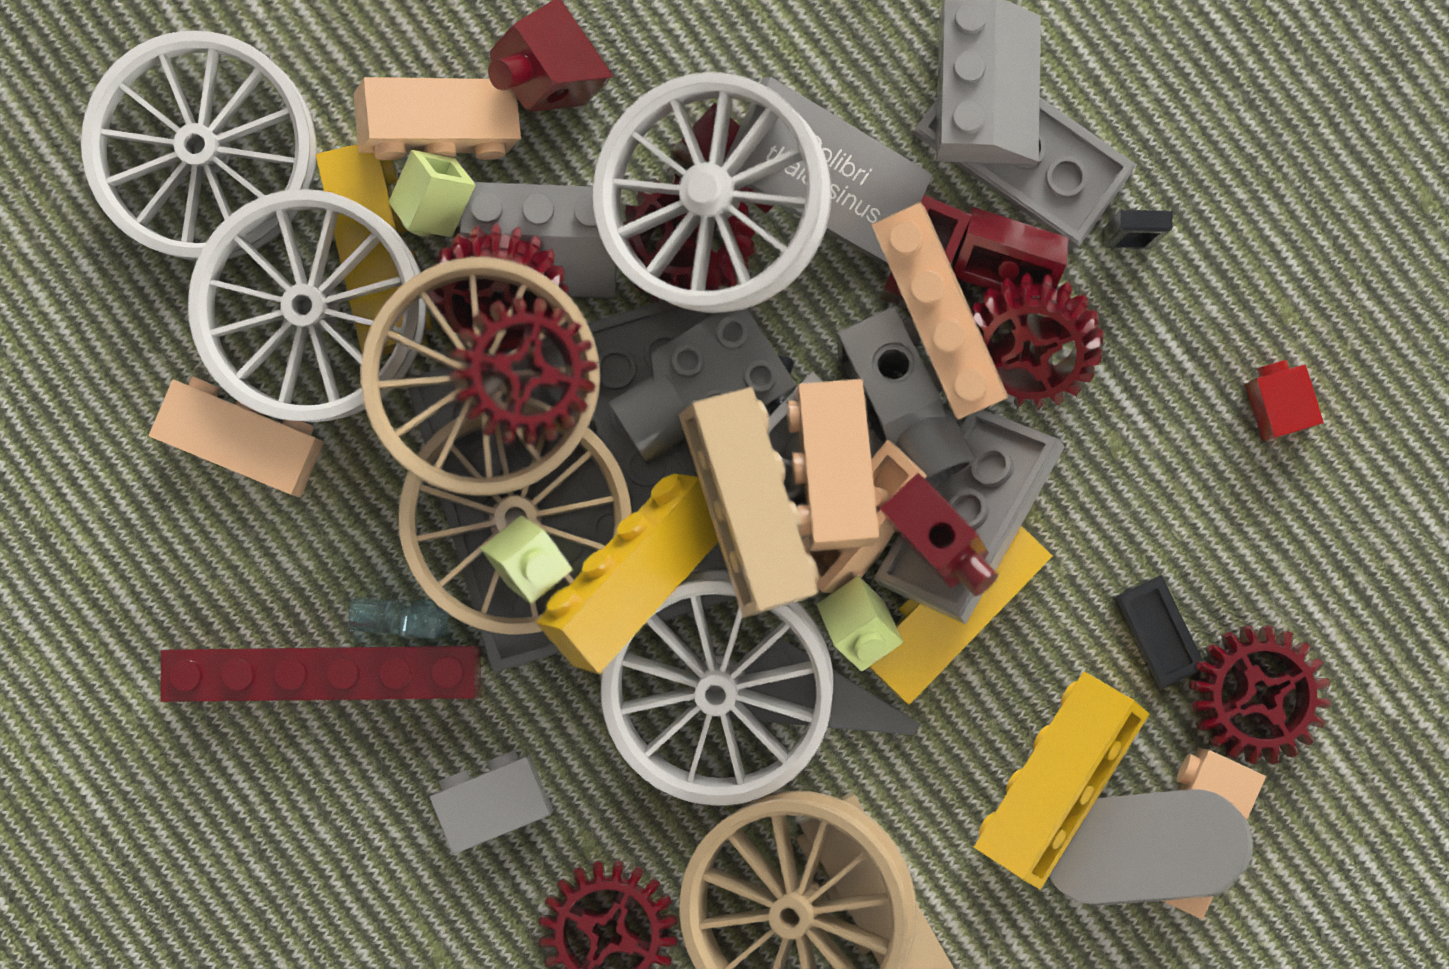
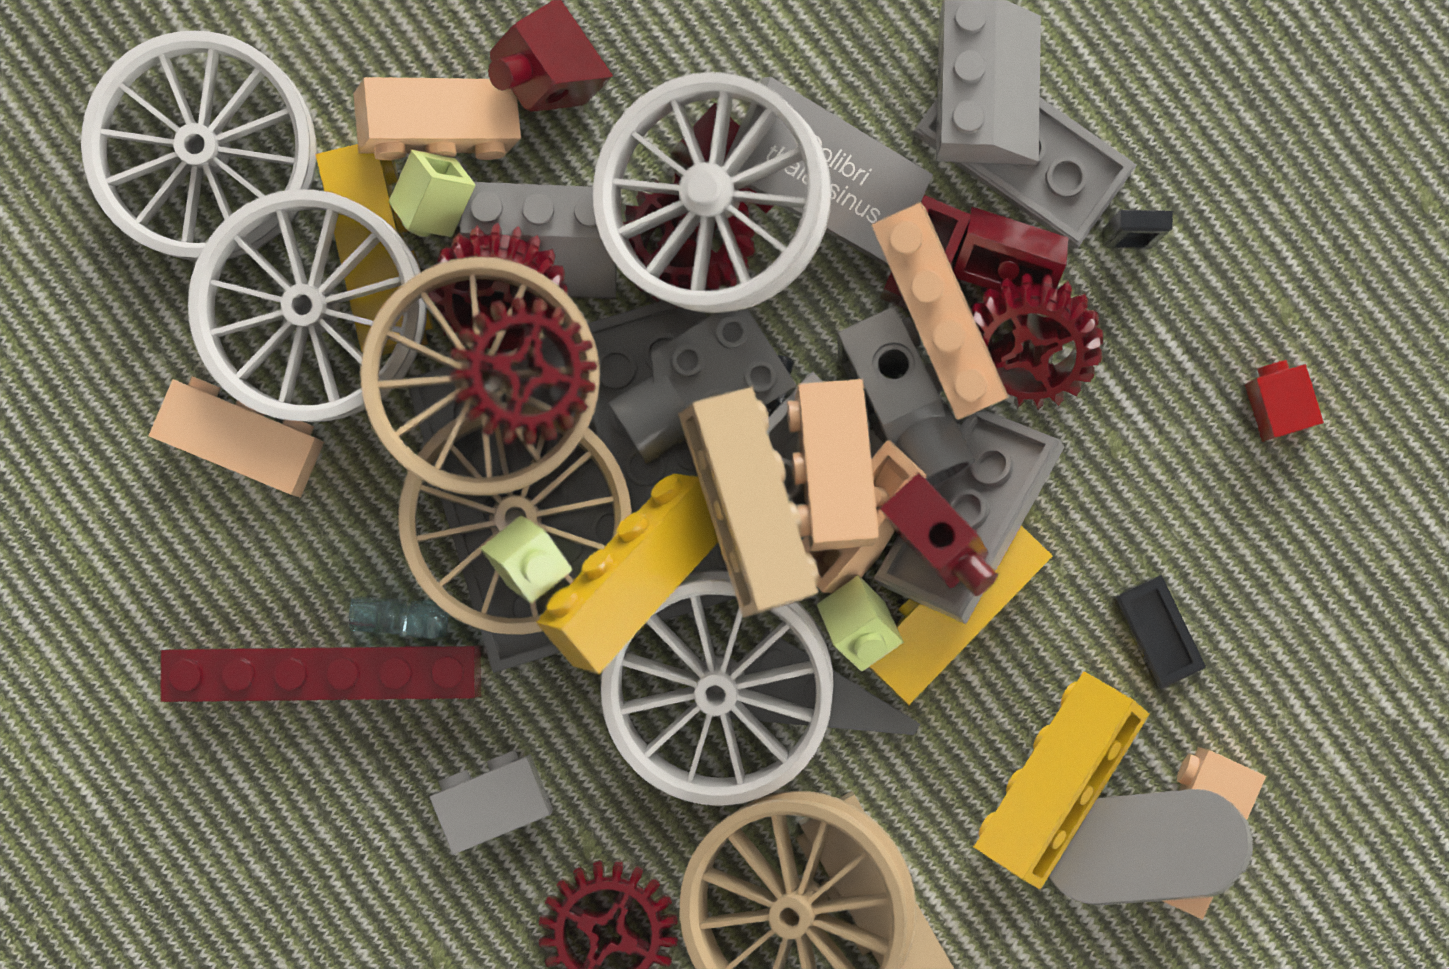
dark red gear [1189,625,1331,764] -> none

